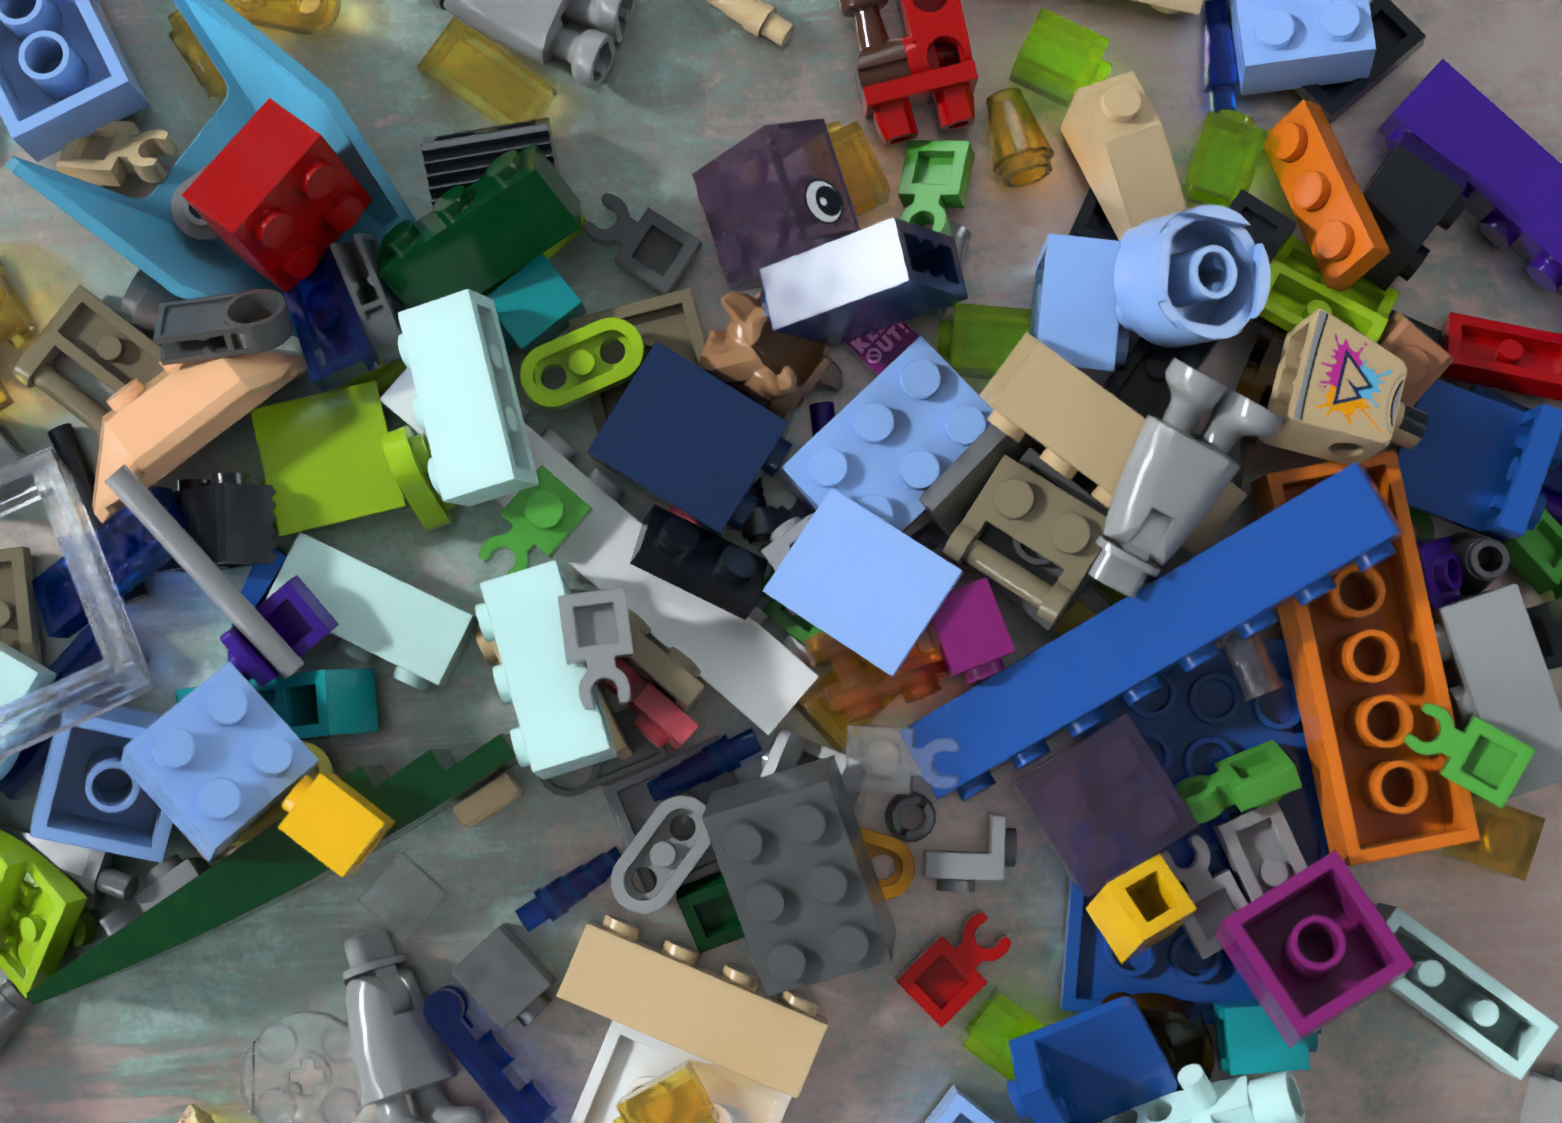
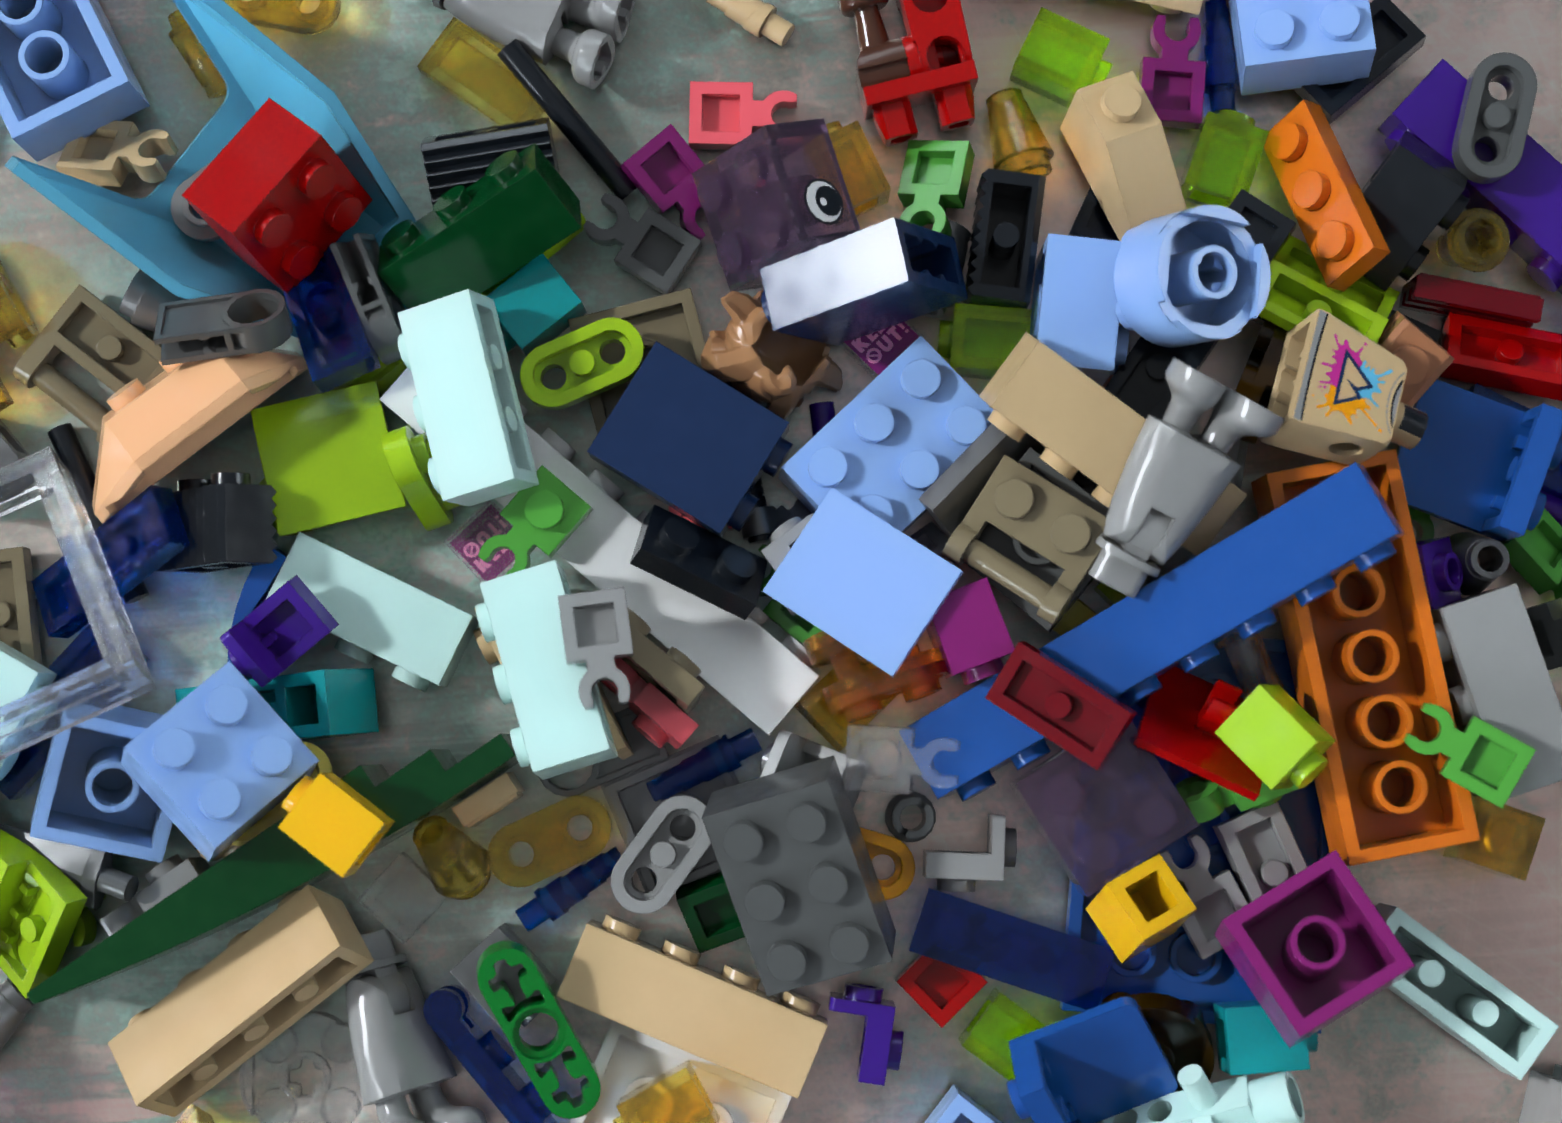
light grey bar [104,464,304,680] -> none
none -> tan brick [107,884,374,1117]
none -> clear yellow cone [413,815,491,900]
none -> clear tile [444,500,515,582]
none -> green beam [477,941,601,1119]
none -> clear yellow plate [487,795,613,887]
none -> black bar [497,39,637,200]
none -> magenta plate [620,124,731,240]
none -> coral plate [689,81,797,150]
none -> dark purple bracket [828,983,904,1086]
none -> clear blue plate [908,887,1115,1010]
none -> black brick [962,168,1046,315]
none -> dark red plate [985,641,1137,771]
none -> red piece [1133,667,1262,802]
none -> magenta plate [1139,14,1206,130]
none -> lime brick [1214,684,1336,790]
none -> dark red tile [1399,273,1544,328]
none -> clear yellow cone [1436,208,1510,272]
none -> dark grey plate [1452,52,1537,184]

